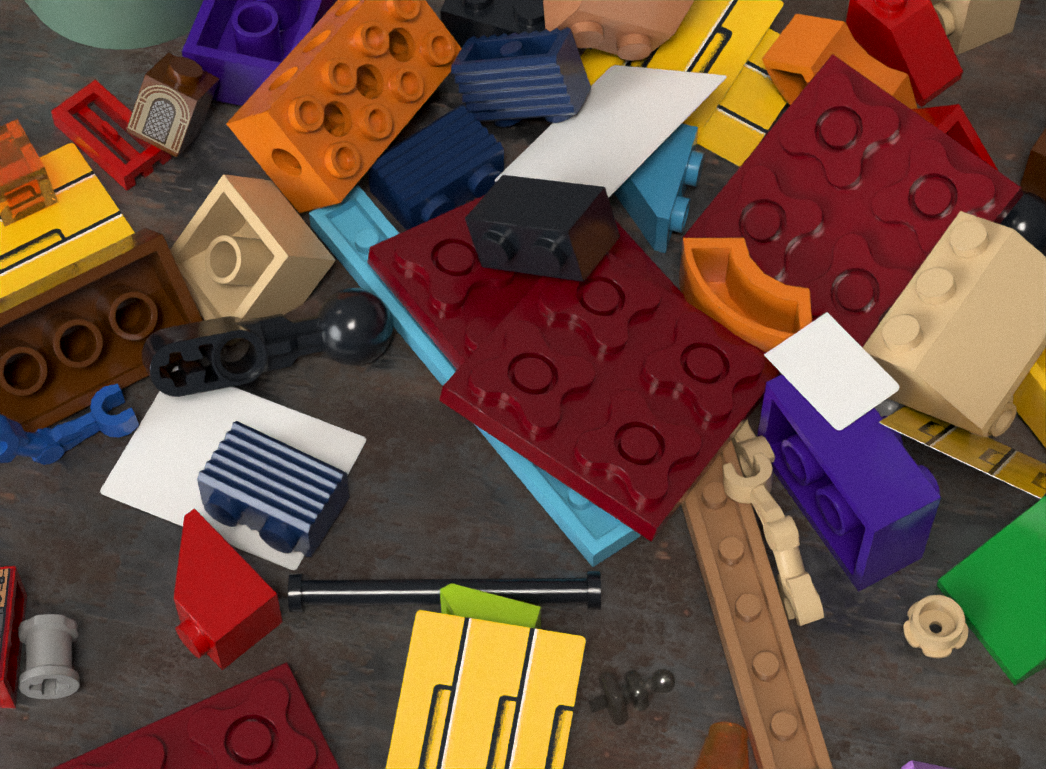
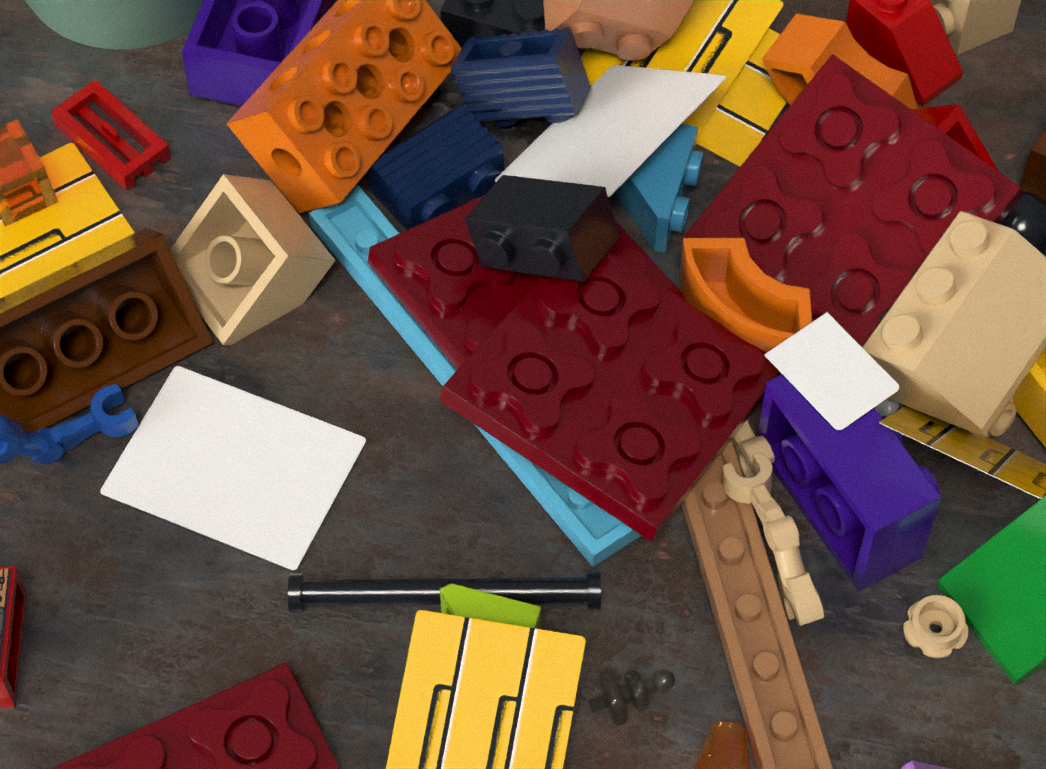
light grey bush [18,614,80,700] -> none
reddish brown brick [126,52,220,157] -> none
black beam [142,288,393,397] -> none
red slope [174,508,283,670] -> none
dark blue brick [197,421,350,557] -> none

